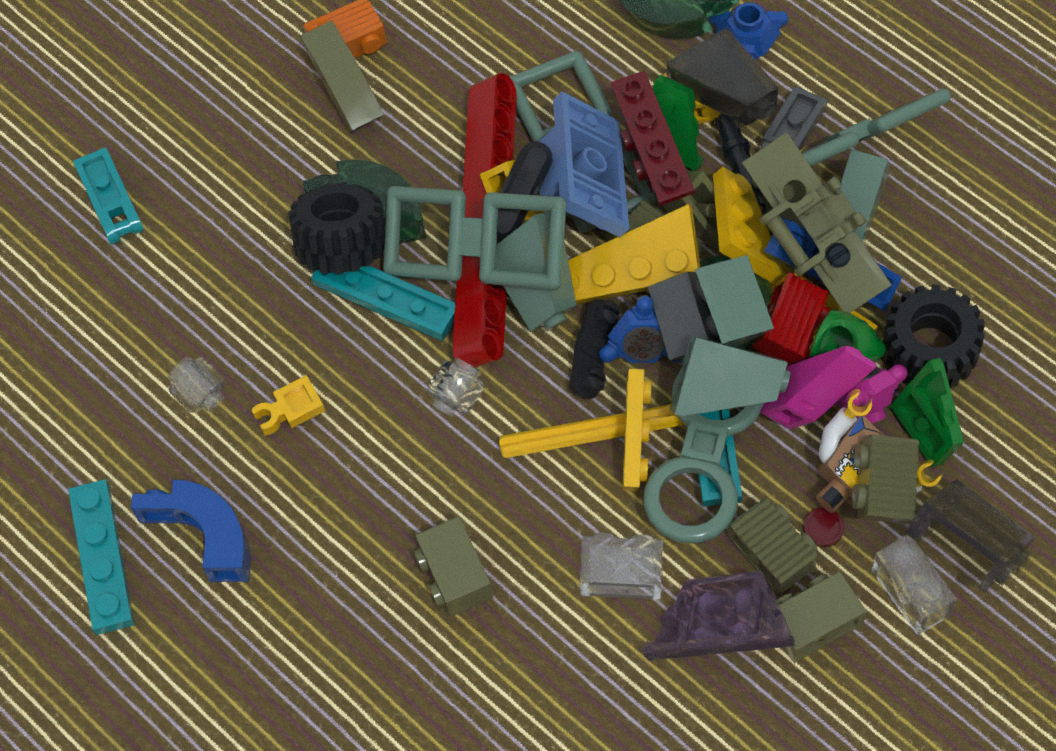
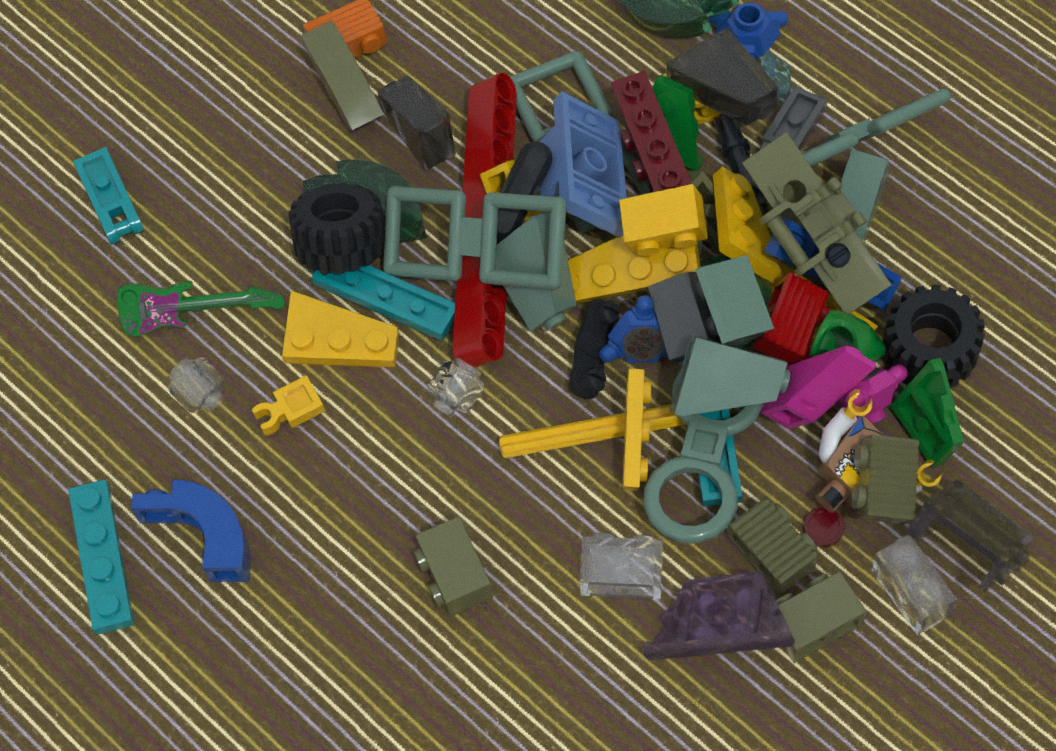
none -> green piece [117,280,285,336]
none -> yellow wing [282,291,399,367]
none -> clear smoke slope [377,75,456,172]
none -> yellow brick [619,184,708,256]
none -> clear light blue slope [758,51,791,98]

